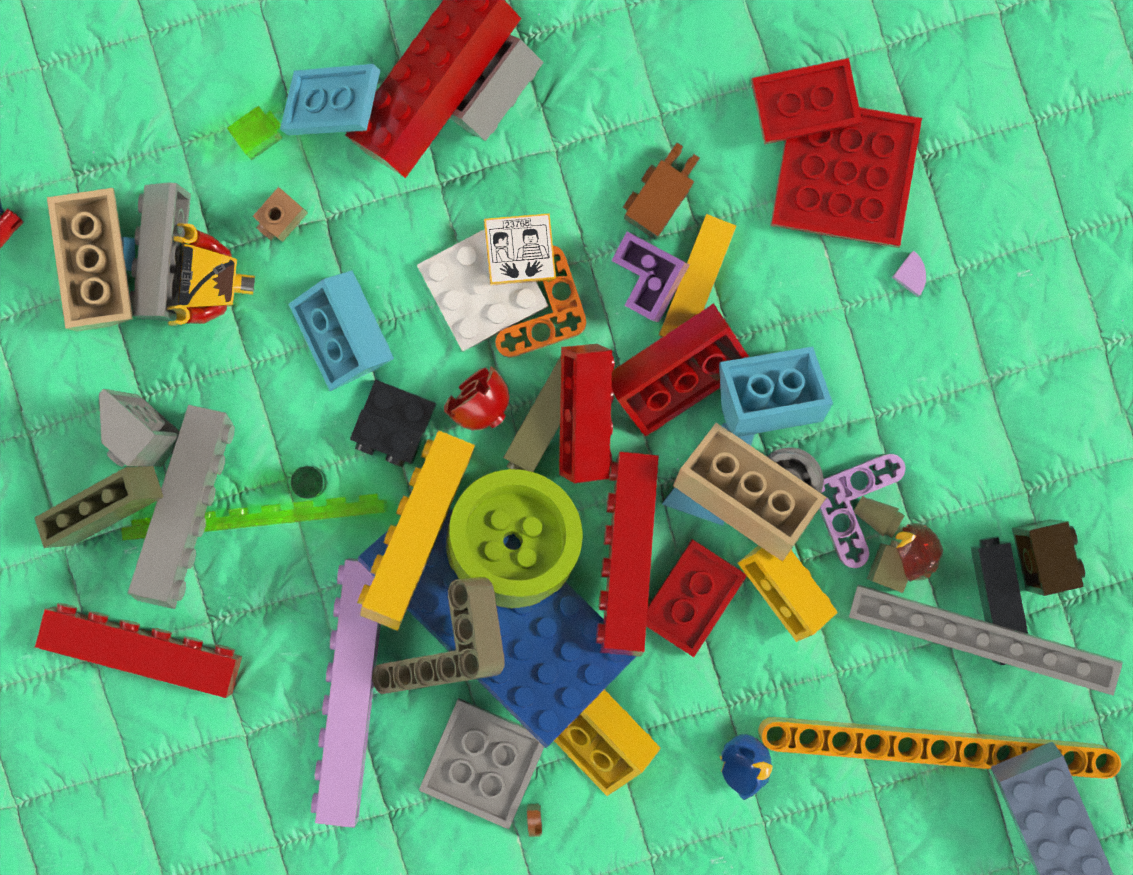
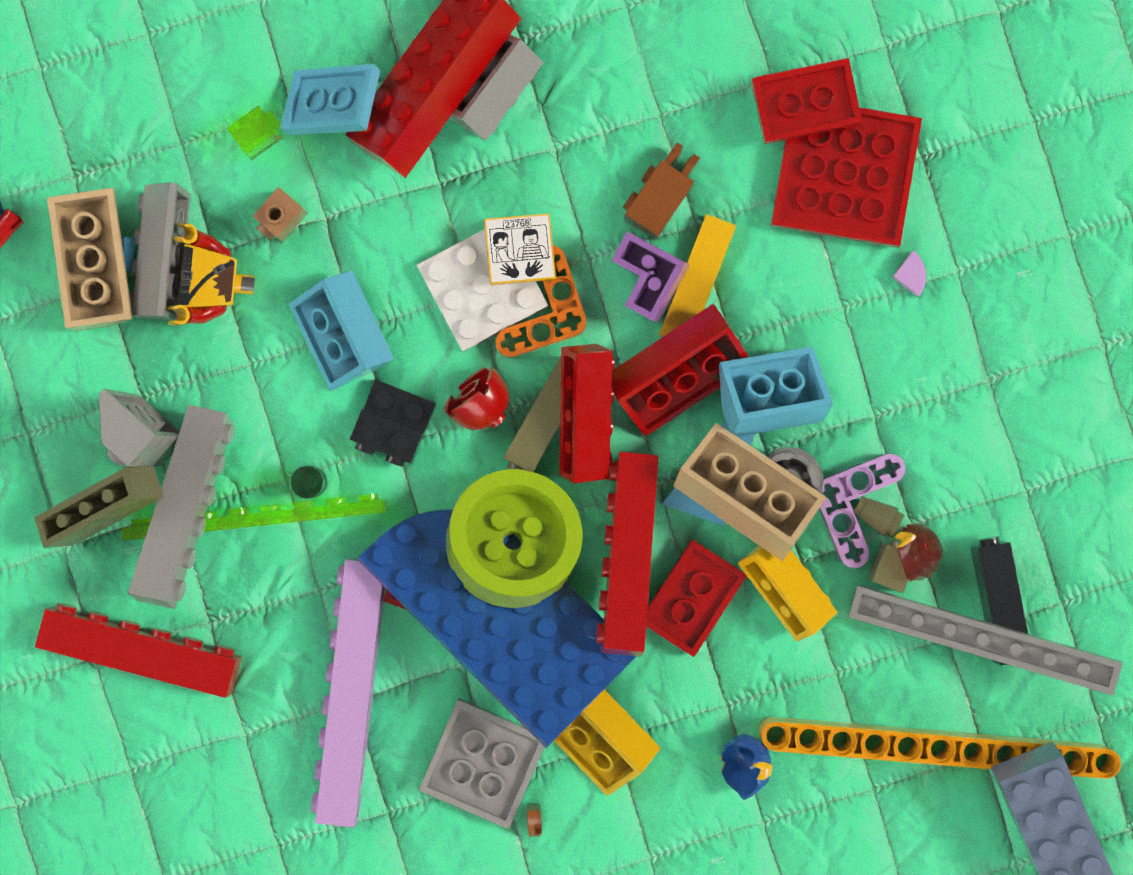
yellow brick [357,430,475,631] -> none
dark tan beam [372,577,505,694] -> none
dark brown brick [1012,519,1085,596] -> none

